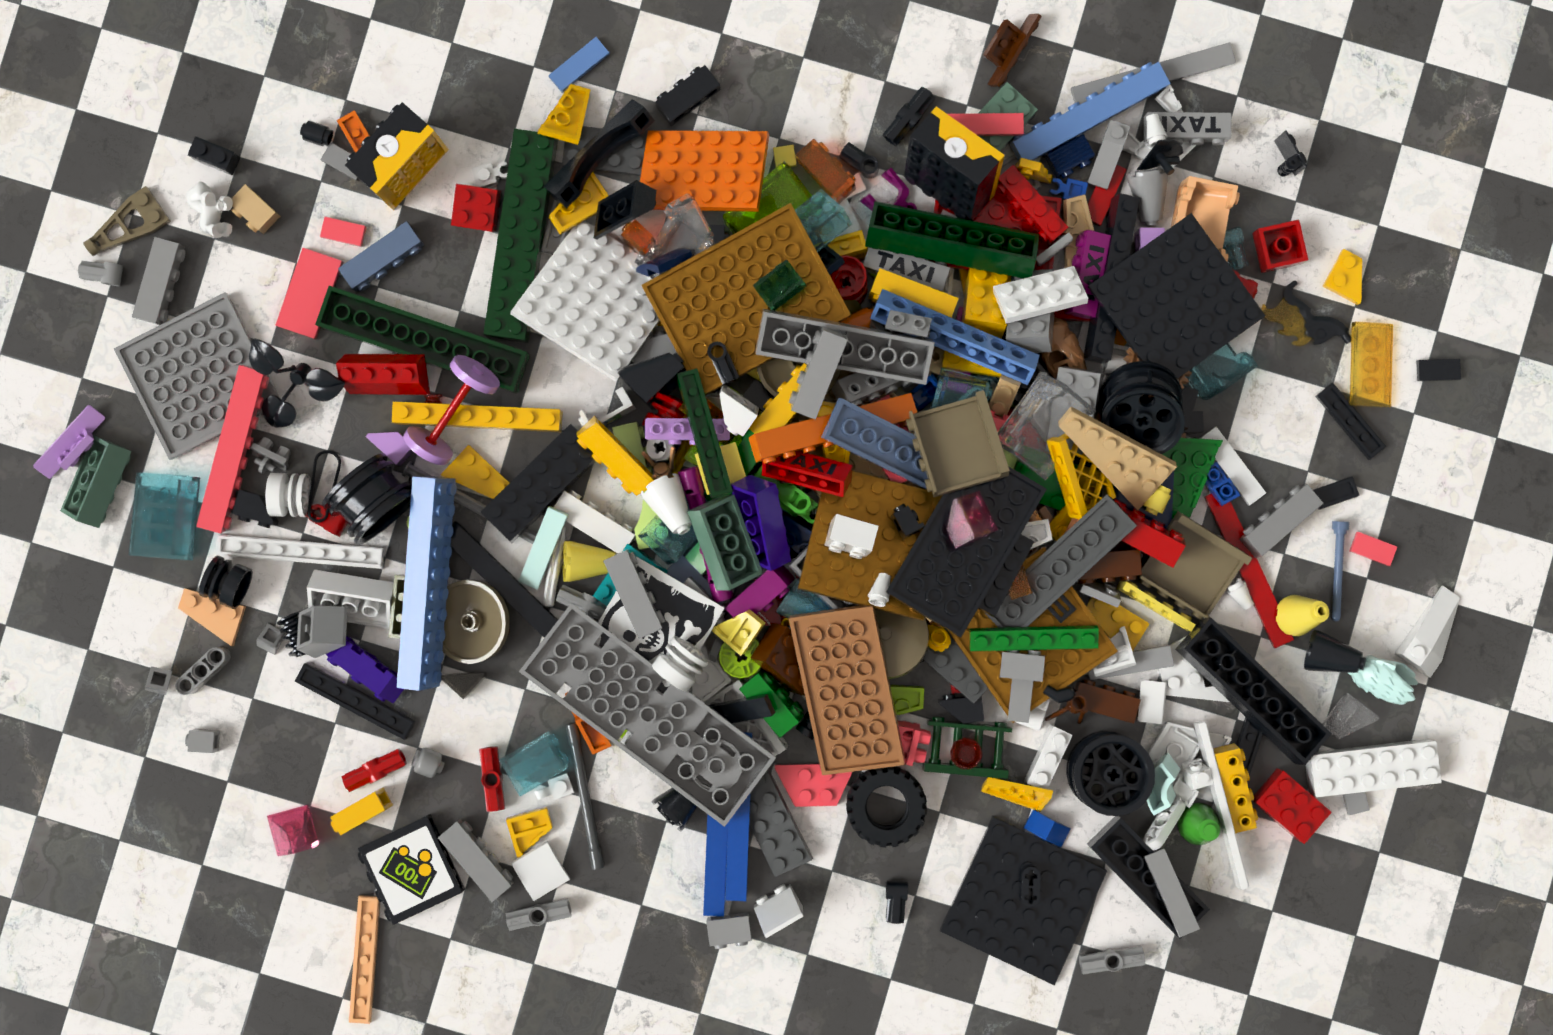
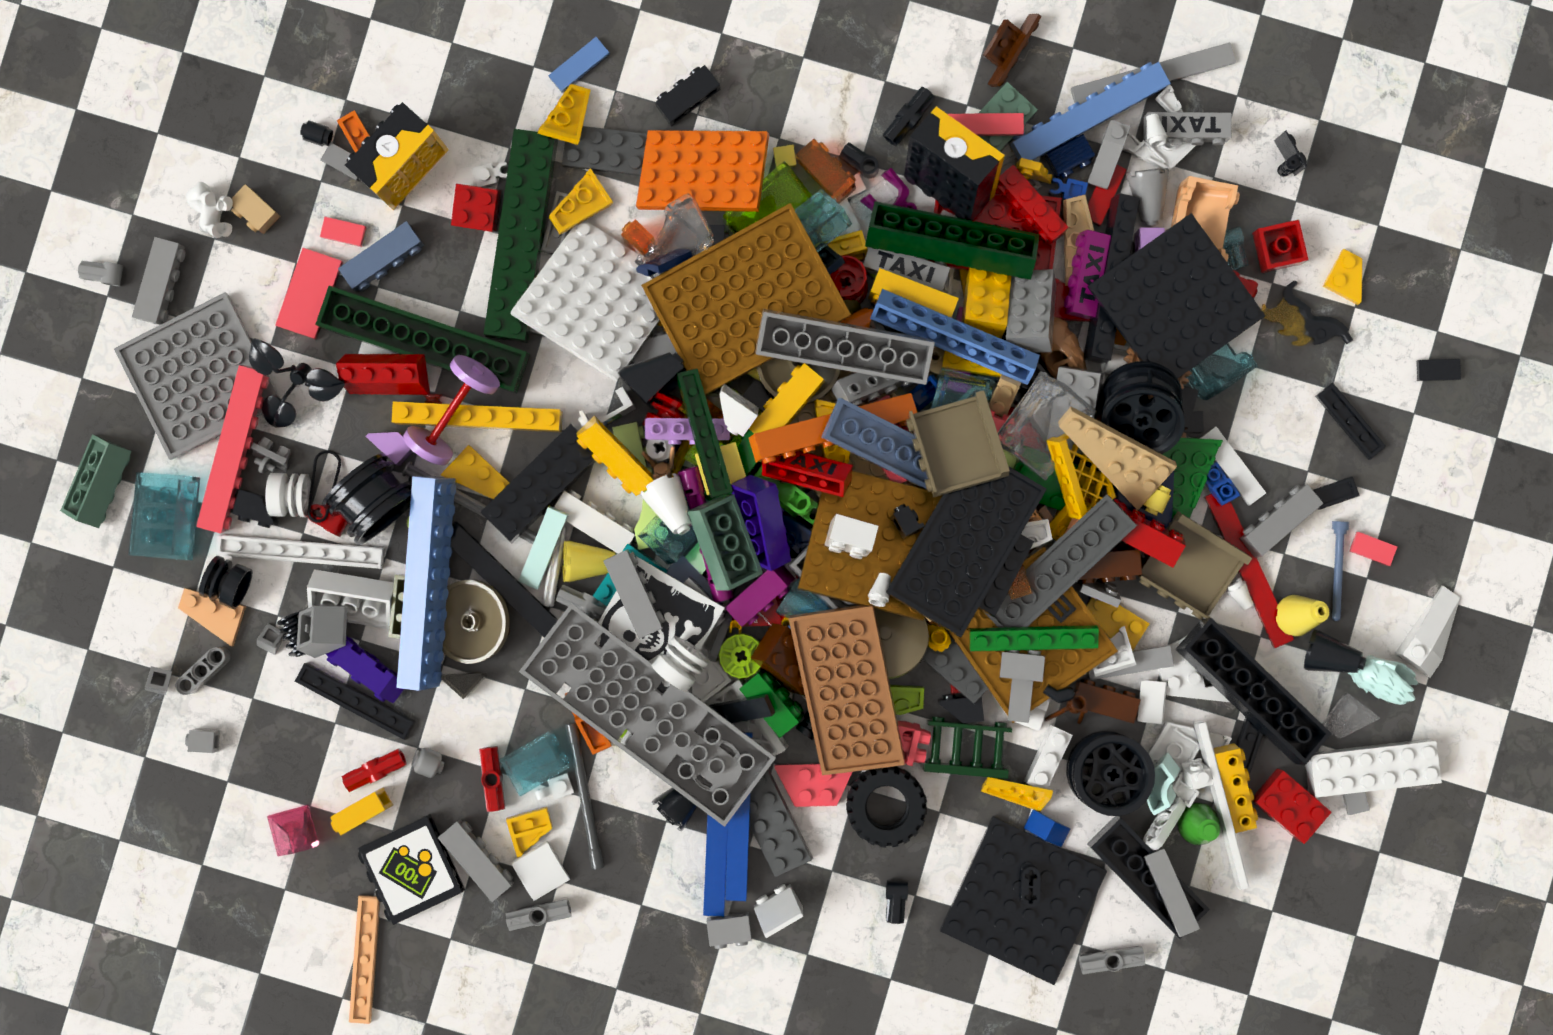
lavender bracket [33,405,105,479] -> none
dark tan plate [83,186,171,256] -> none
black brick [188,137,240,175] -> none
black arch [544,99,655,209] -> none
black slope [593,180,657,240] -> none
black piece [707,342,740,385] -> none
light yellow wing [712,609,765,656] -> none
clear green bracket [753,260,807,311] -> none
light grey brick [788,326,848,420] -> none
light grey hinge [885,310,932,339] -> none
clear pink slope [946,491,998,548] -> none
clear red hair [950,737,982,770] -> none
white plate [993,266,1088,324] -> none
light grey tile [1036,232,1073,267] -> none
light yellow wing [1116,580,1196,632] -> none
black shield [1137,139,1183,175] -> none
clear yellow tile [1350,321,1393,408] -> none

